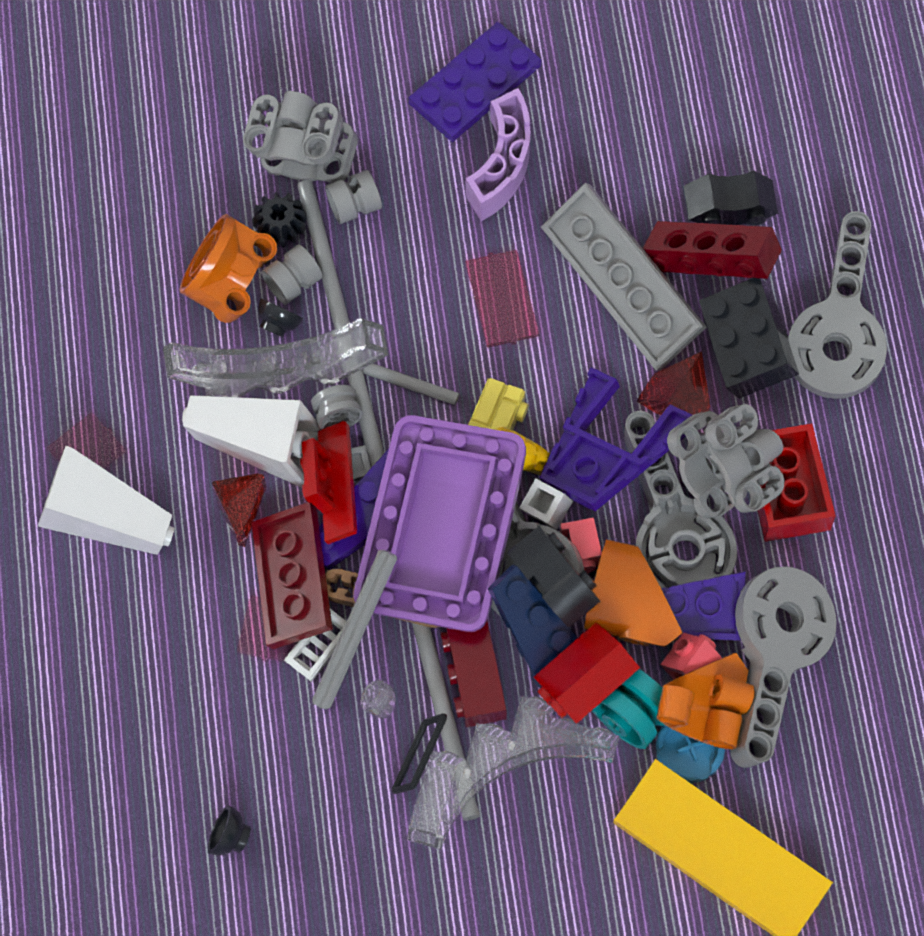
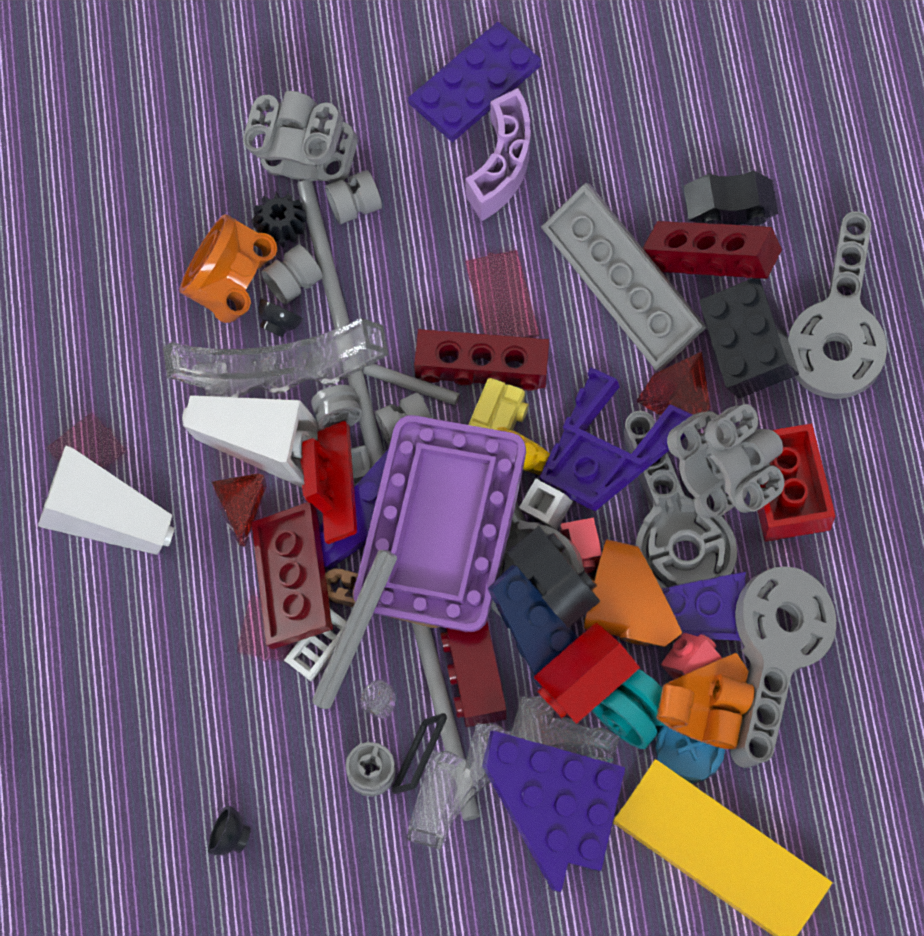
none -> light grey wheel [346,742,396,797]
none -> light grey wheel [375,392,432,446]
none -> dark red brick [414,329,549,391]
none -> dark purple wing [482,731,625,892]

